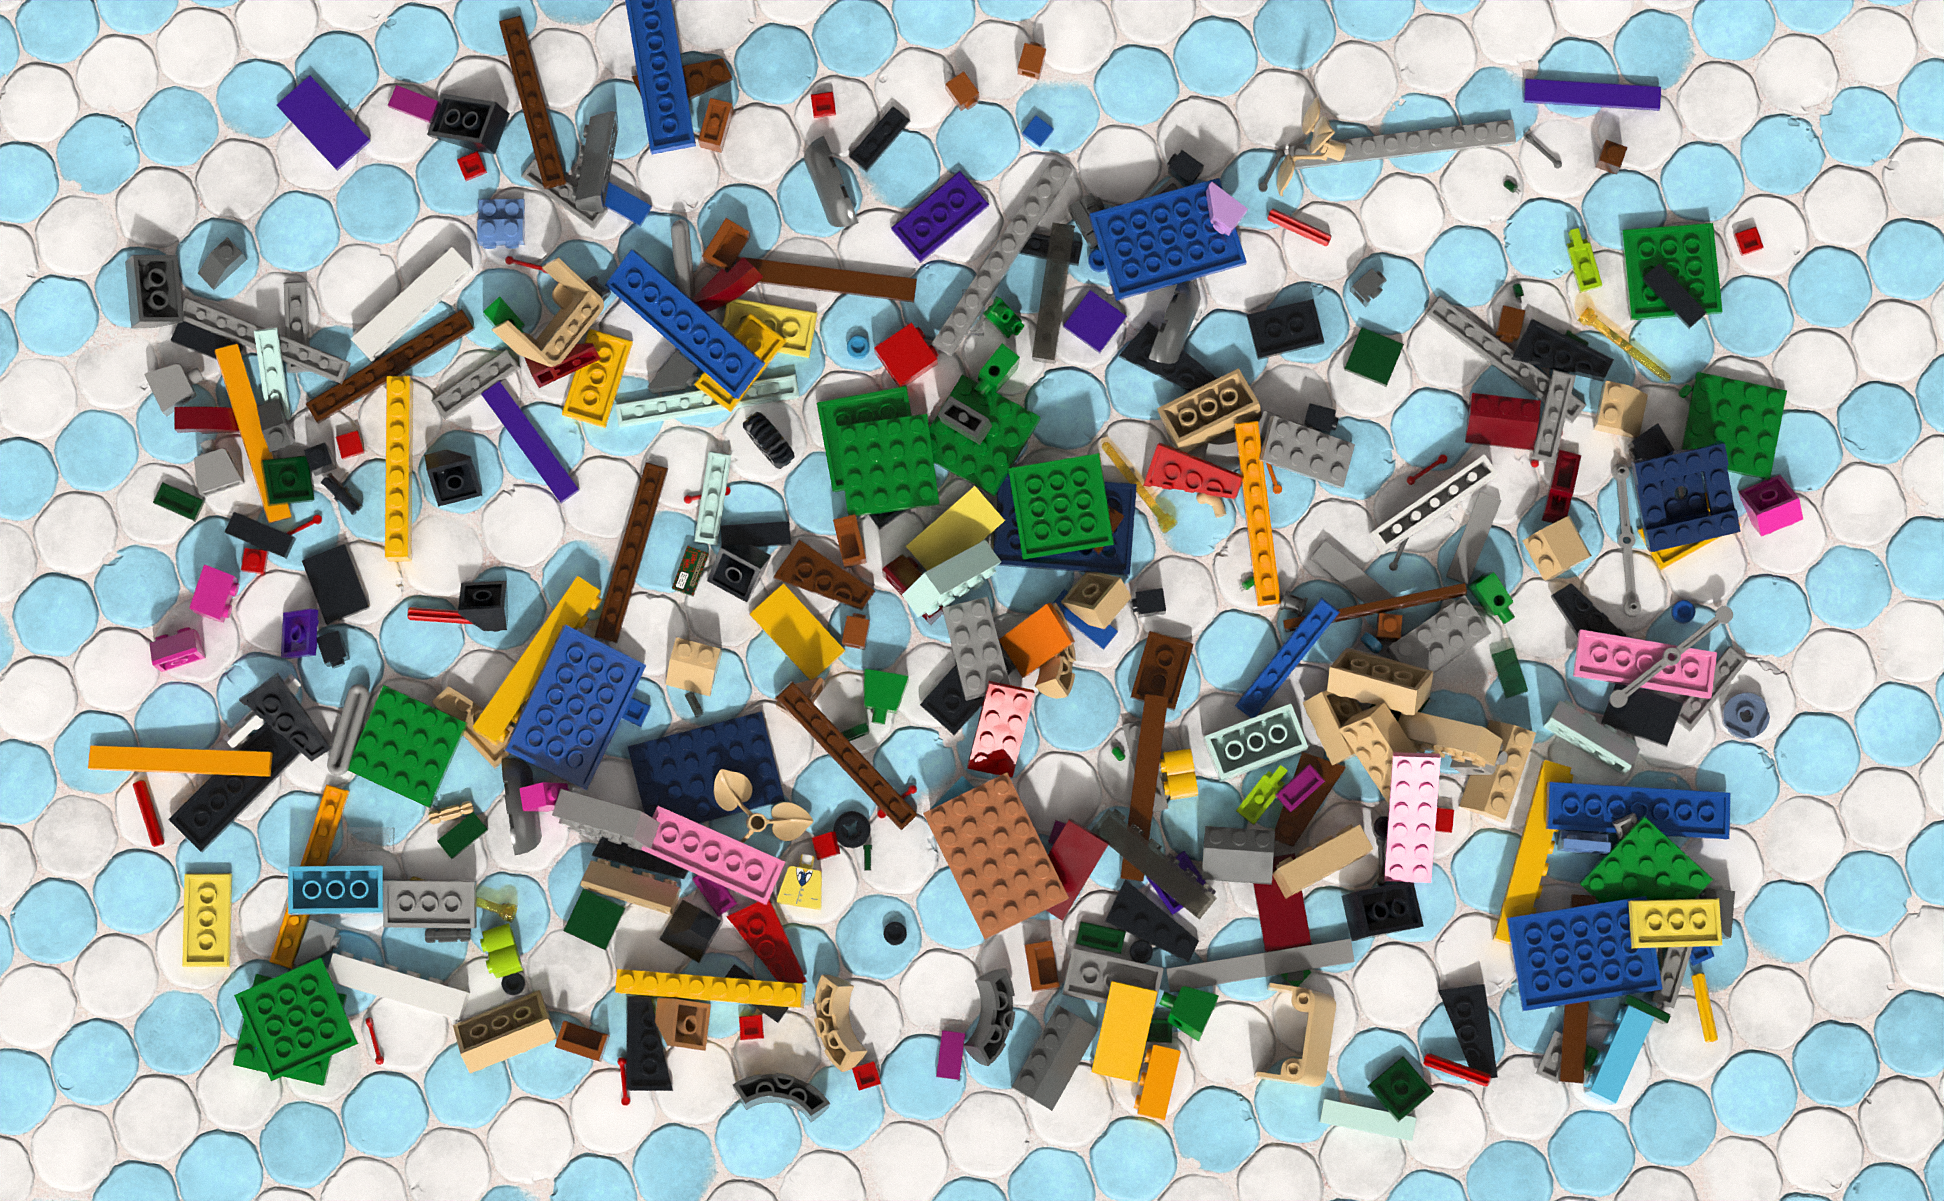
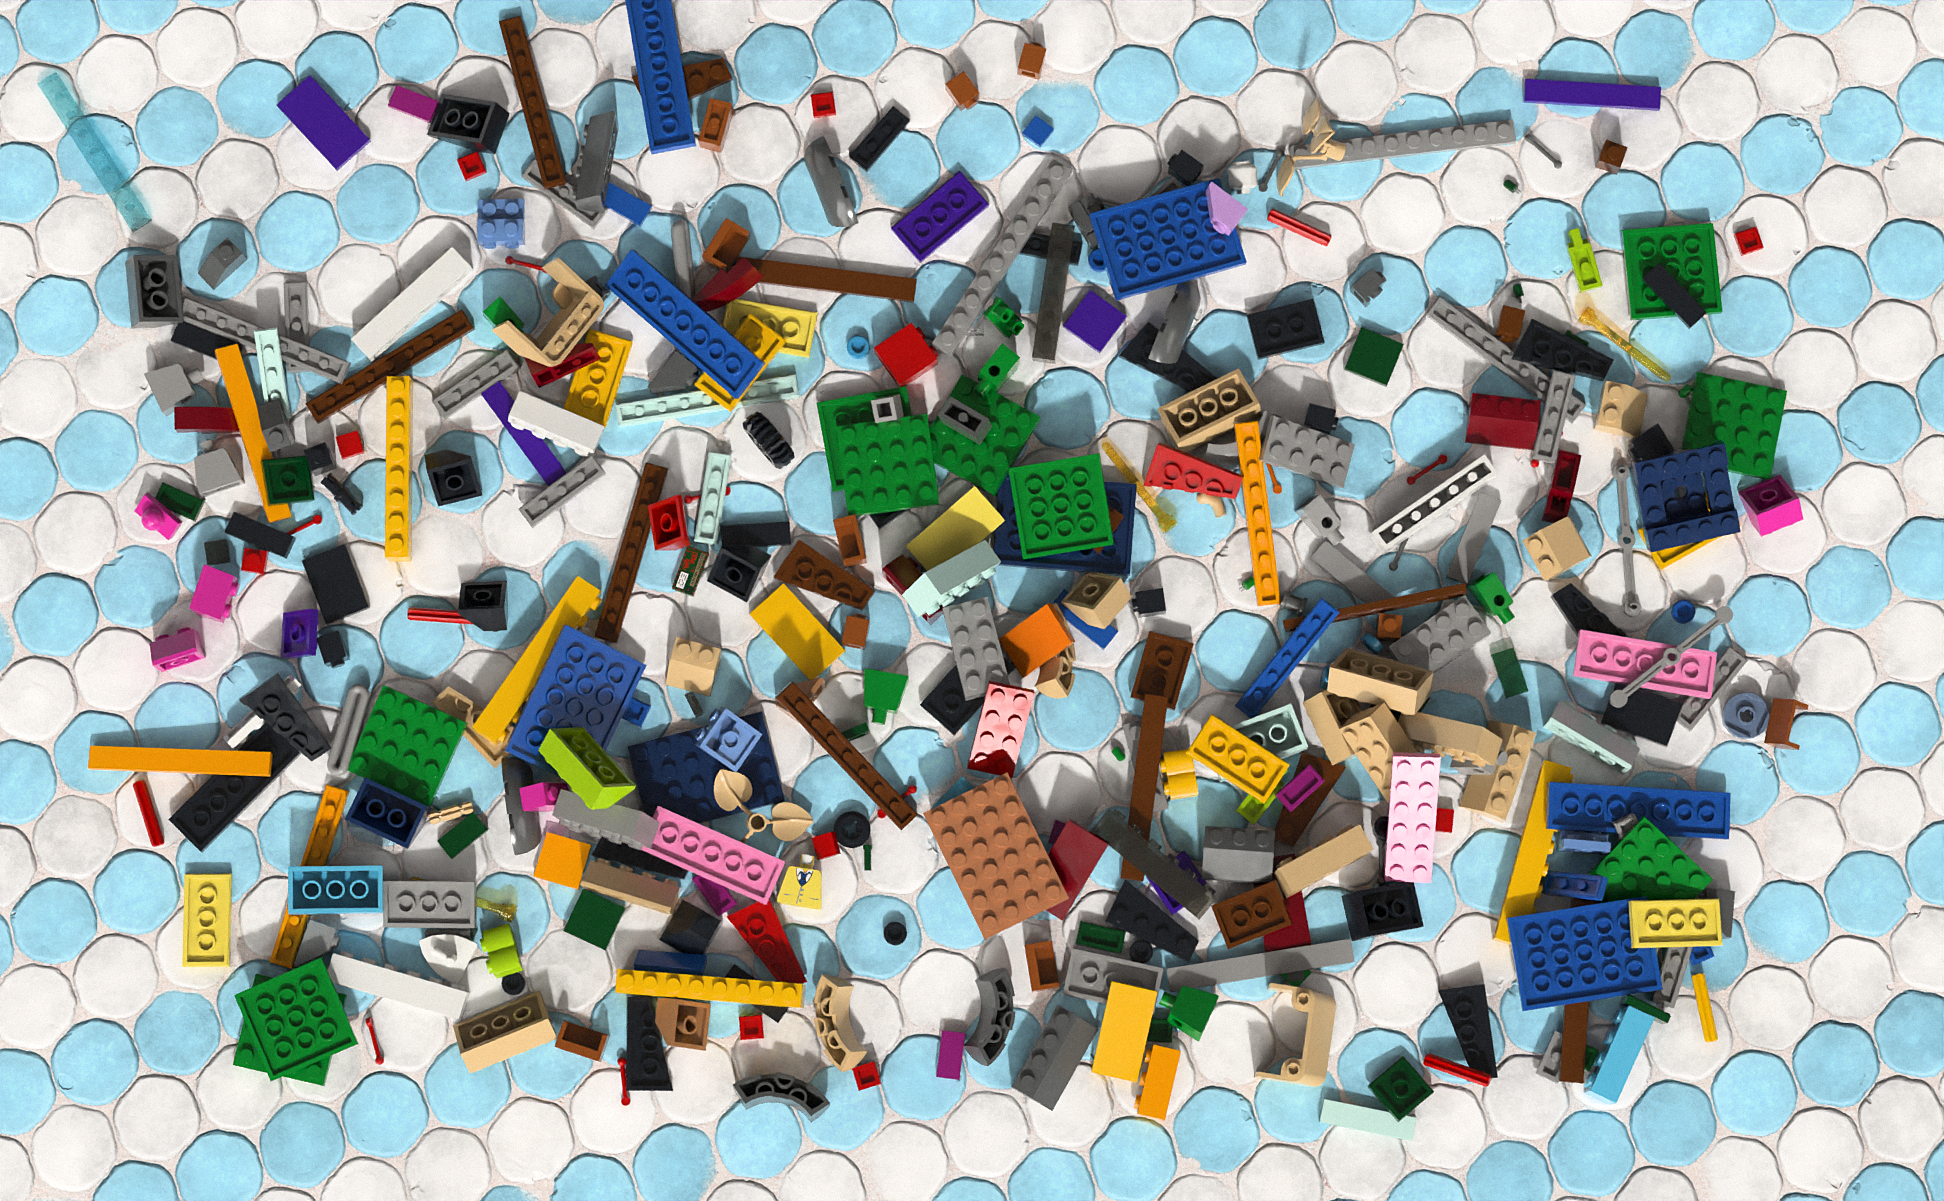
none -> clear light blue plate [37,72,152,232]
none -> dark pink tile [135,493,183,540]
none -> clear smoke tile [204,539,231,566]
none -> dark blue slope [345,777,432,849]
none -> white shield [419,934,478,985]
none -> white brick [508,391,604,457]
none -> light grey tile [518,455,606,528]
none -> light orange tile [533,832,592,890]
none -> lime slope [538,727,636,810]
none -> blue tile [634,950,707,976]
none -> red slope [648,495,690,551]
none -> medium blue plate [695,707,762,772]
none -> light grey brick [871,394,904,423]
none -> yellow tile [1186,714,1290,804]
none -> reddish brown plate [1211,880,1293,949]
none -> white head [1227,161,1258,194]
none -> light grey torso [1295,495,1345,546]
none -> dark azure tile [1320,666,1330,690]
none -> blue tile [1541,871,1608,901]
none -> dark orange panel [1764,698,1809,750]

